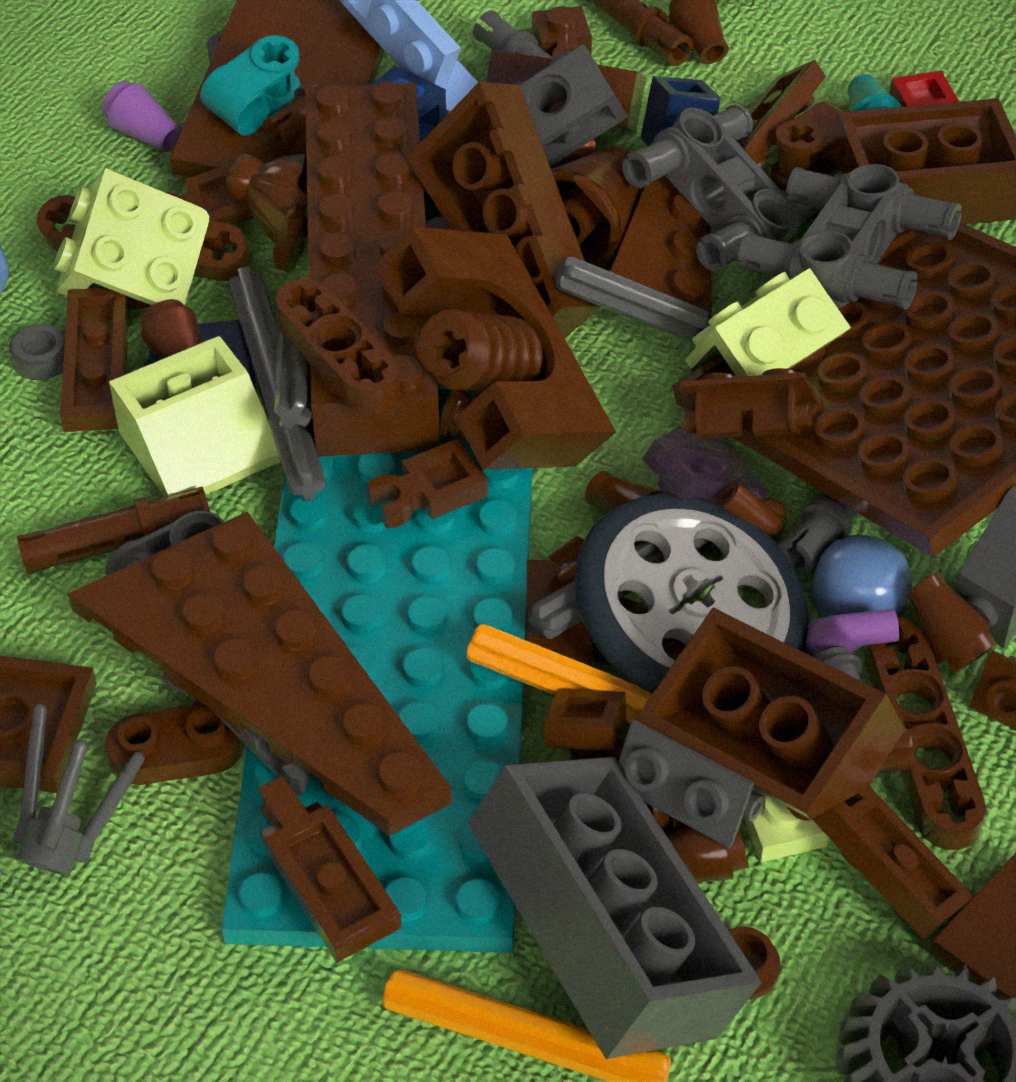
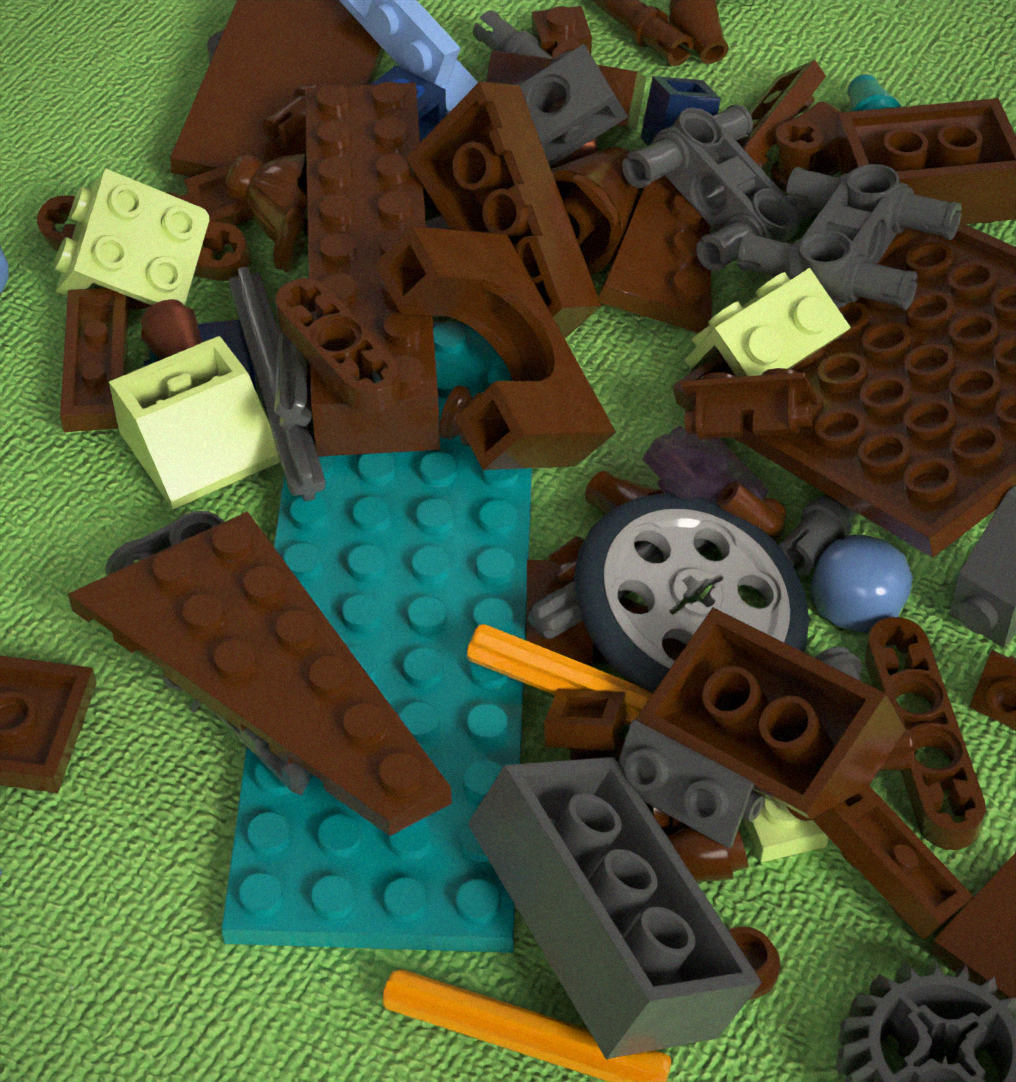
dark grey tile [9,324,65,380] -> none
dark grey plant [12,704,145,877] -> none
reddish brown pin [17,486,210,575] -> none
medium lavender cone [102,81,182,152] -> none
reddish brown plate [105,704,244,785] -> none
teal piece [200,35,301,136] -> none
reddish brown hinge [258,775,401,963] -> none
reddish brown plate [367,438,488,528] -> none
reddish brown piece [417,309,543,392] -> none
dark grey axle [553,256,710,342] -> none
medium lavender arm [806,609,899,658] -> none
red plate [889,71,959,107] -> none
reddish brown cone [905,572,998,674] -> none

